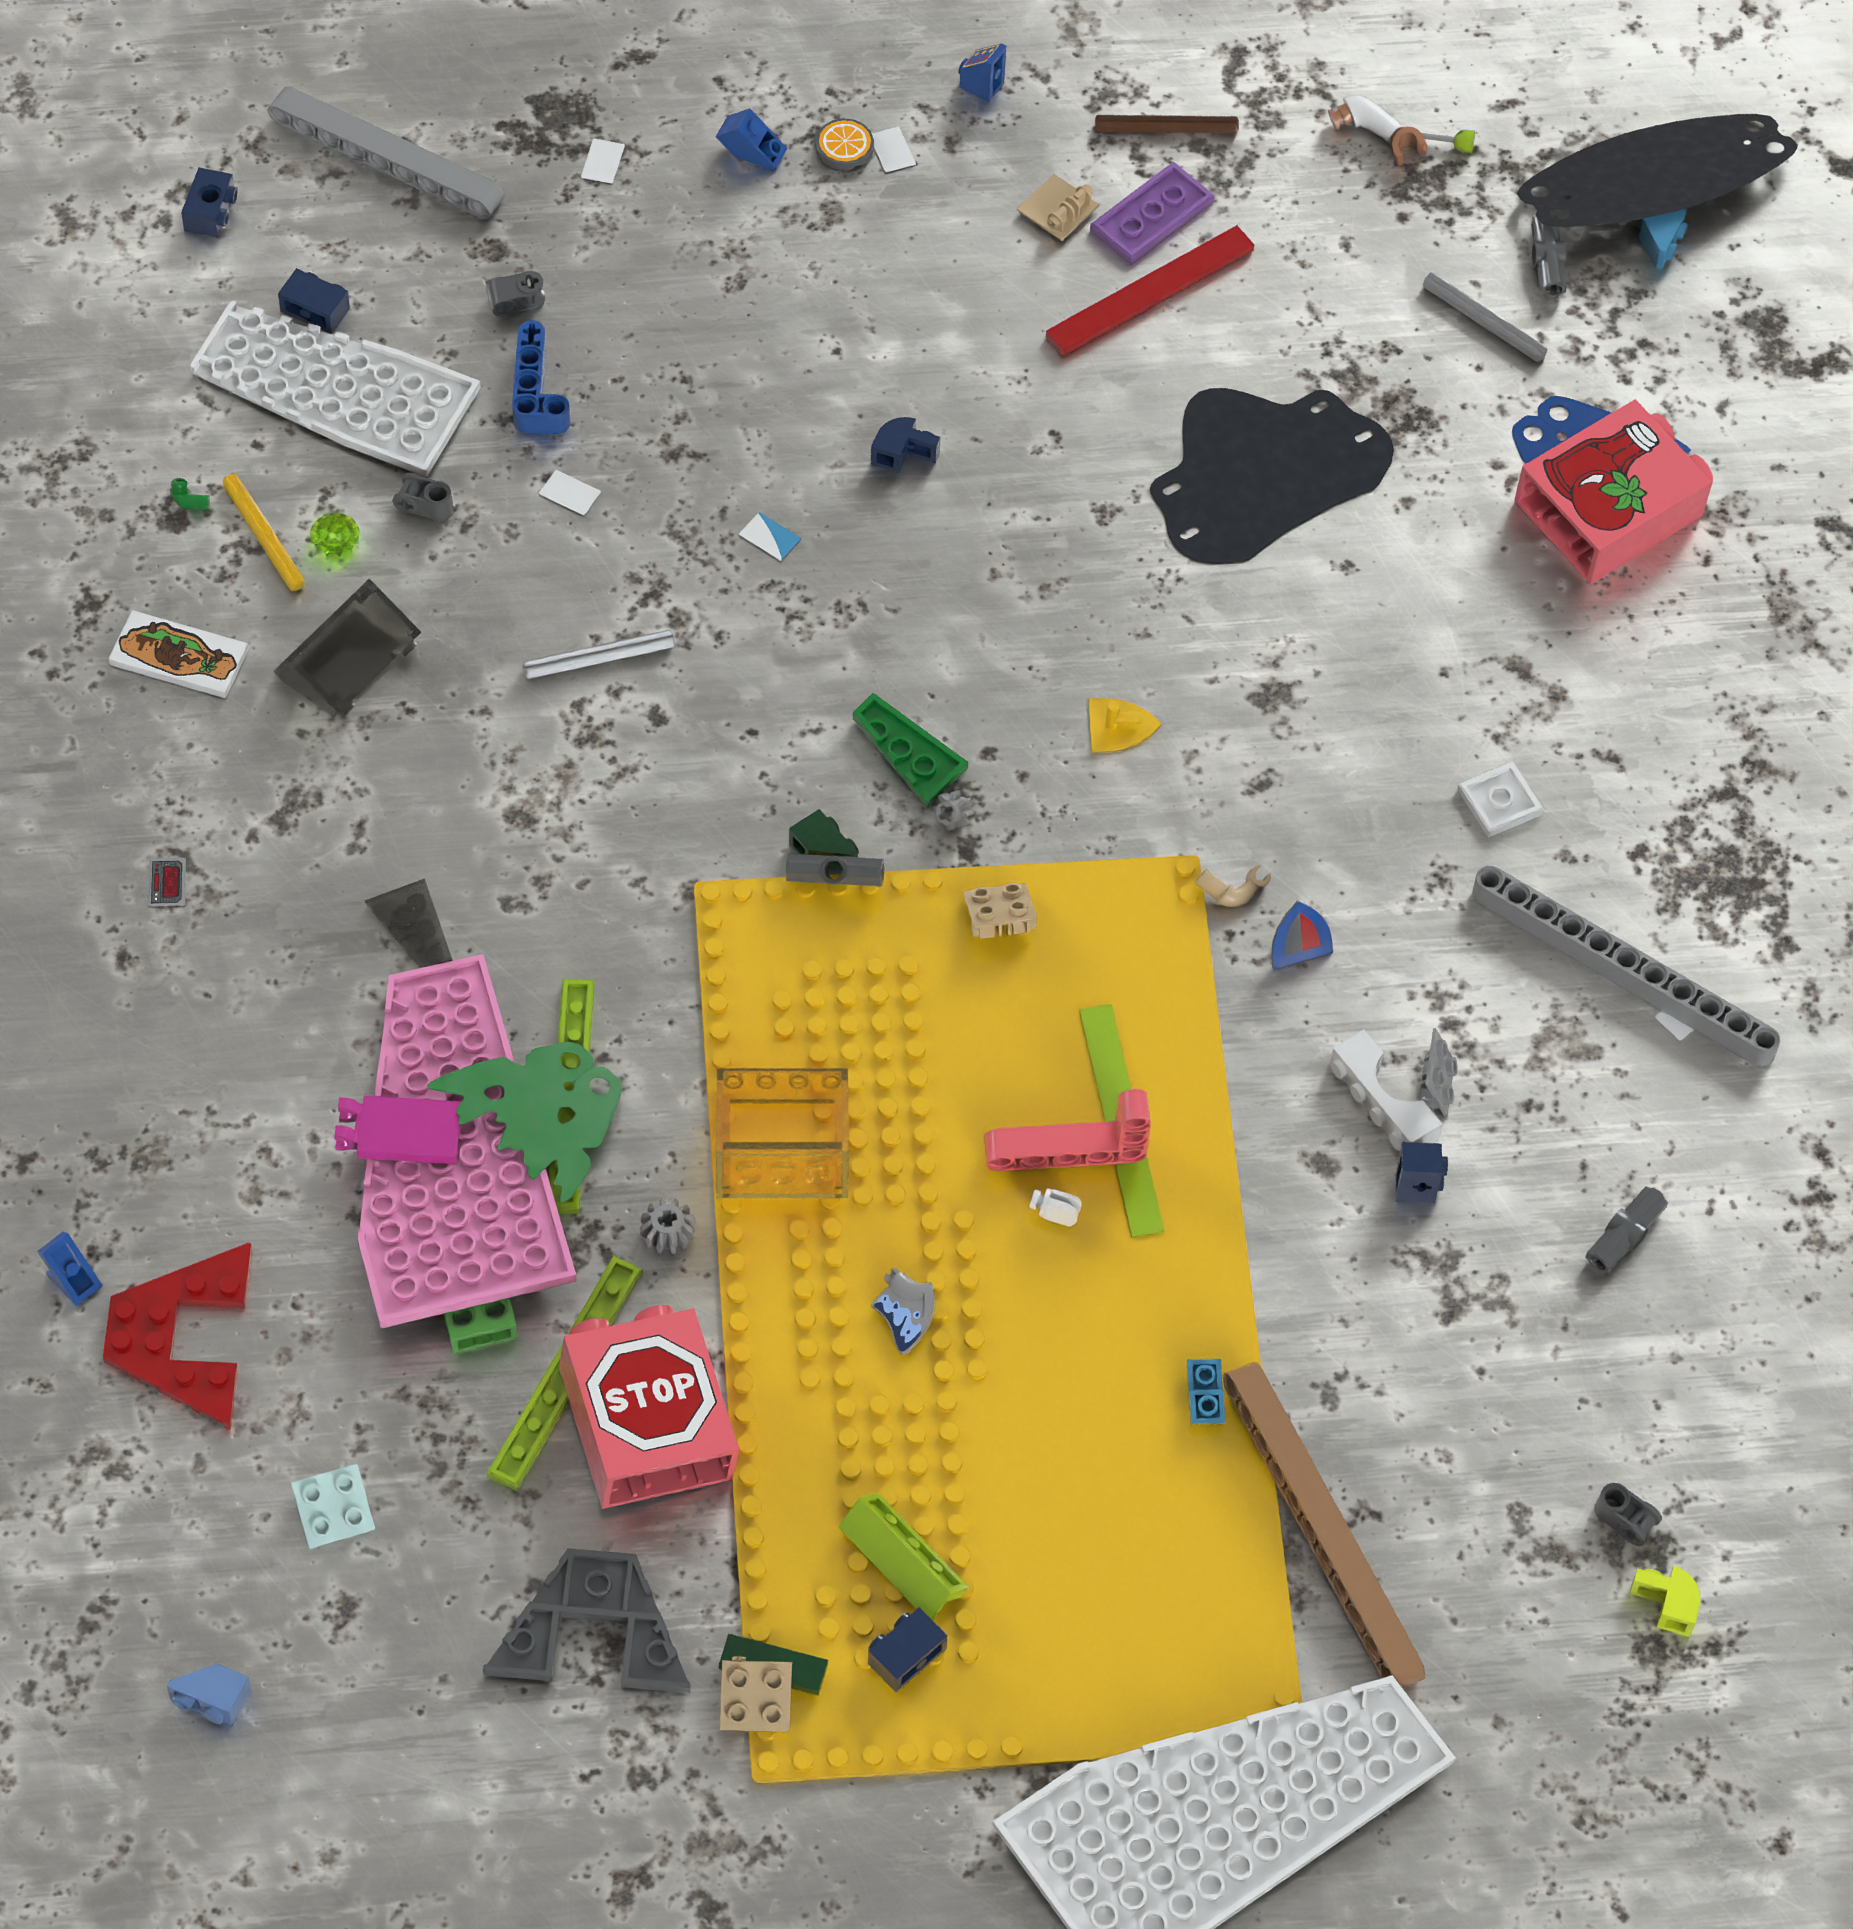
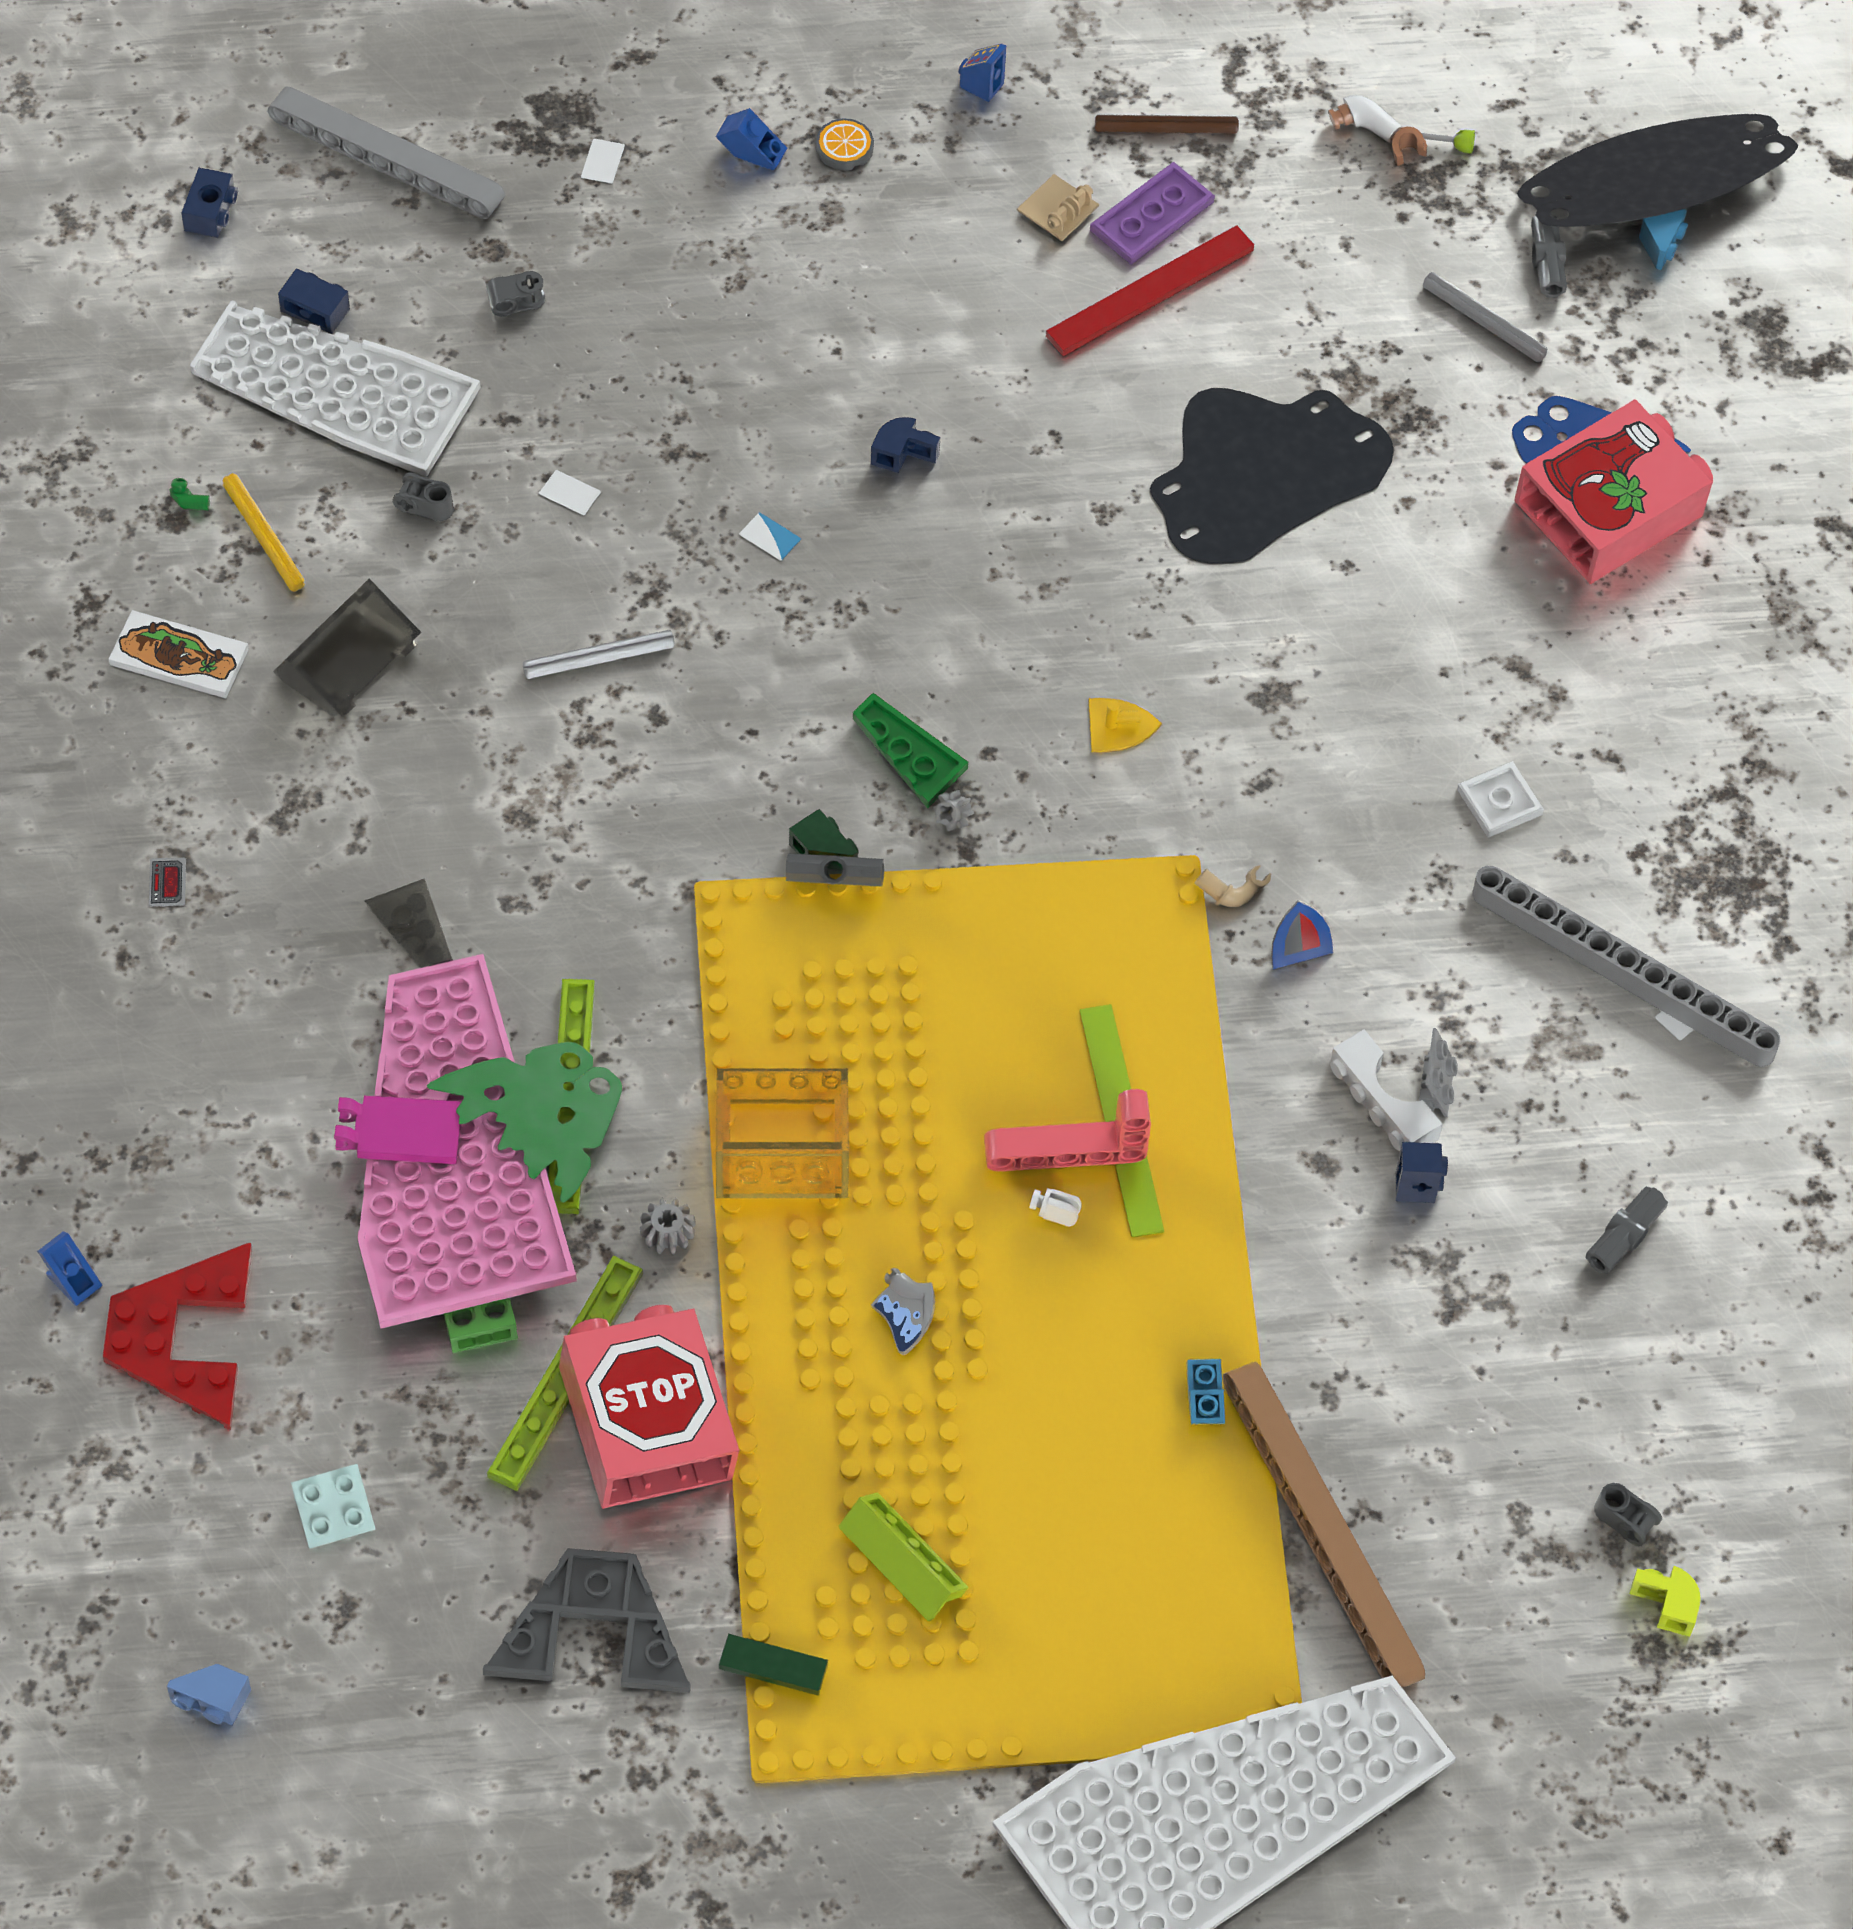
clear neon green gear [310,513,360,557] -> none
blue beam [512,320,571,434] -> none
tan hinge [720,1656,792,1732] -> none
dark blue brick [868,1607,948,1692] -> none
white sticker [872,127,916,173] -> none
tan hinge [963,883,1037,939] -> none

